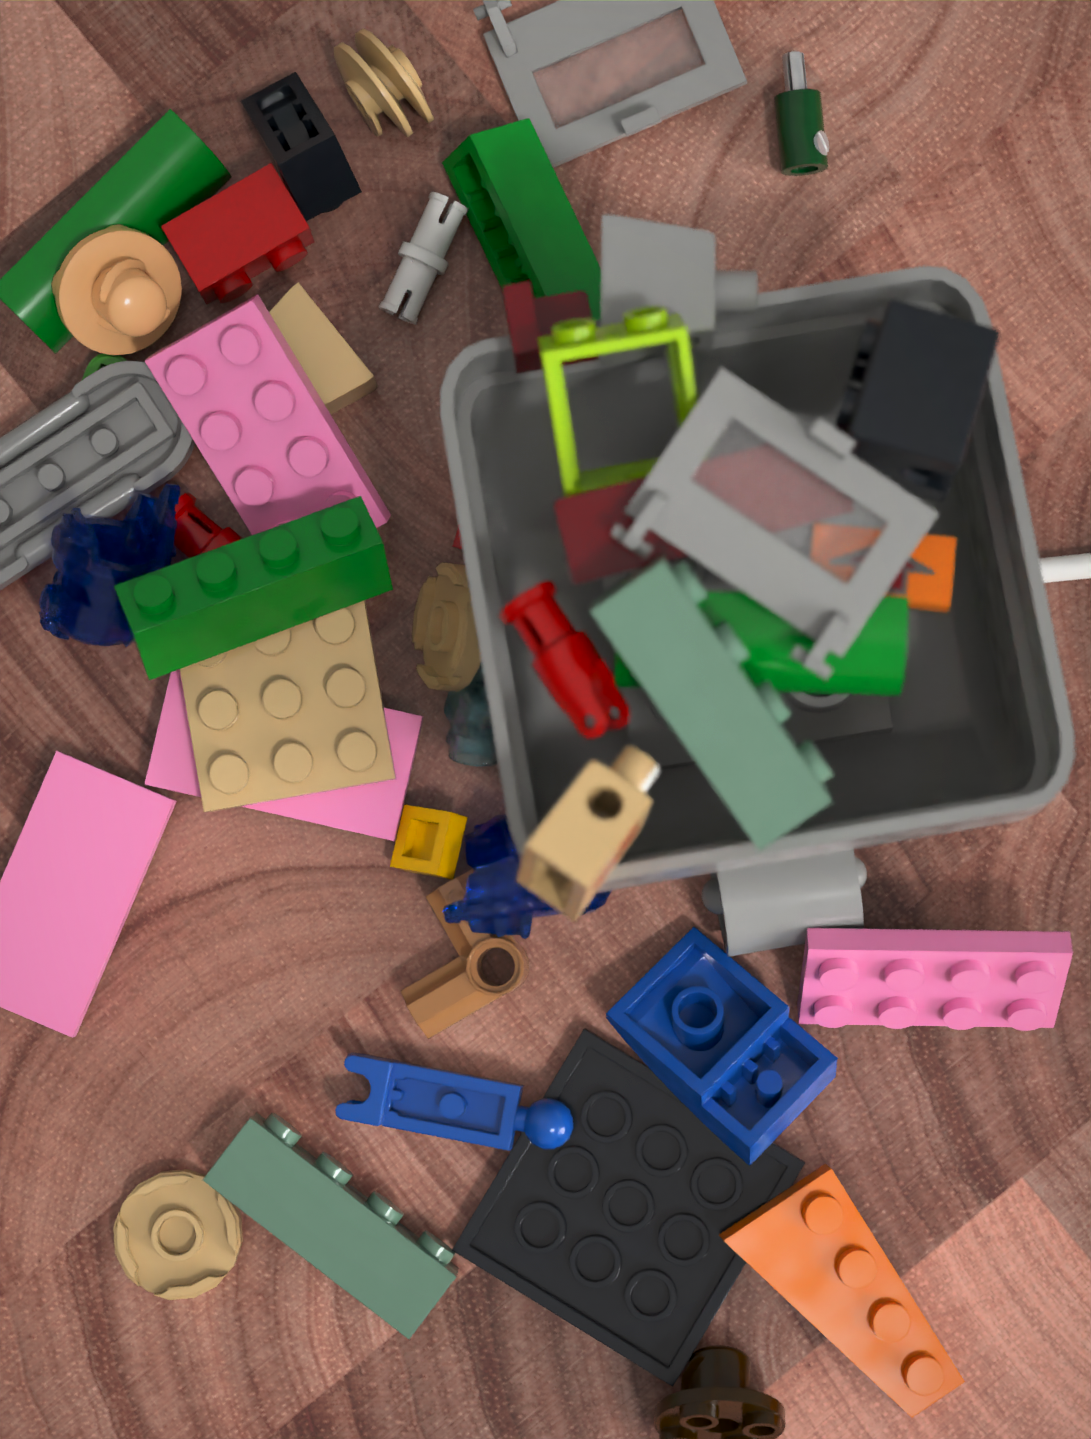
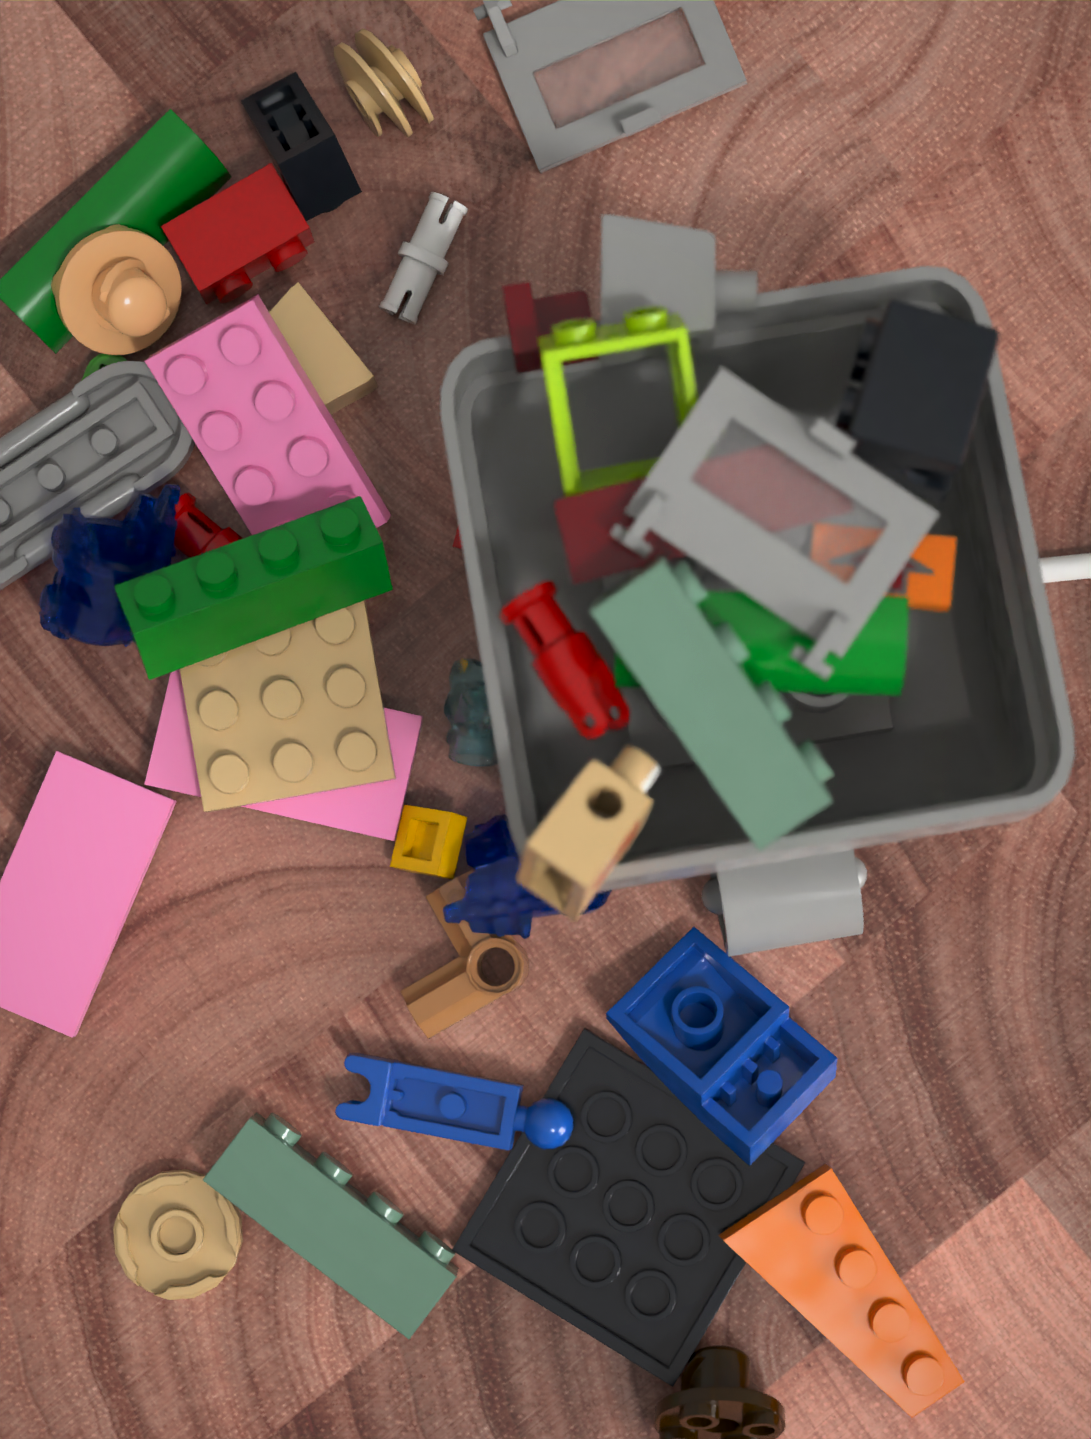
tan tile [412,563,481,692] -> none
green brick [442,118,601,321] -> none
dark green piece [774,51,829,176] -> none
bright pink plate [797,928,1073,1031] -> none

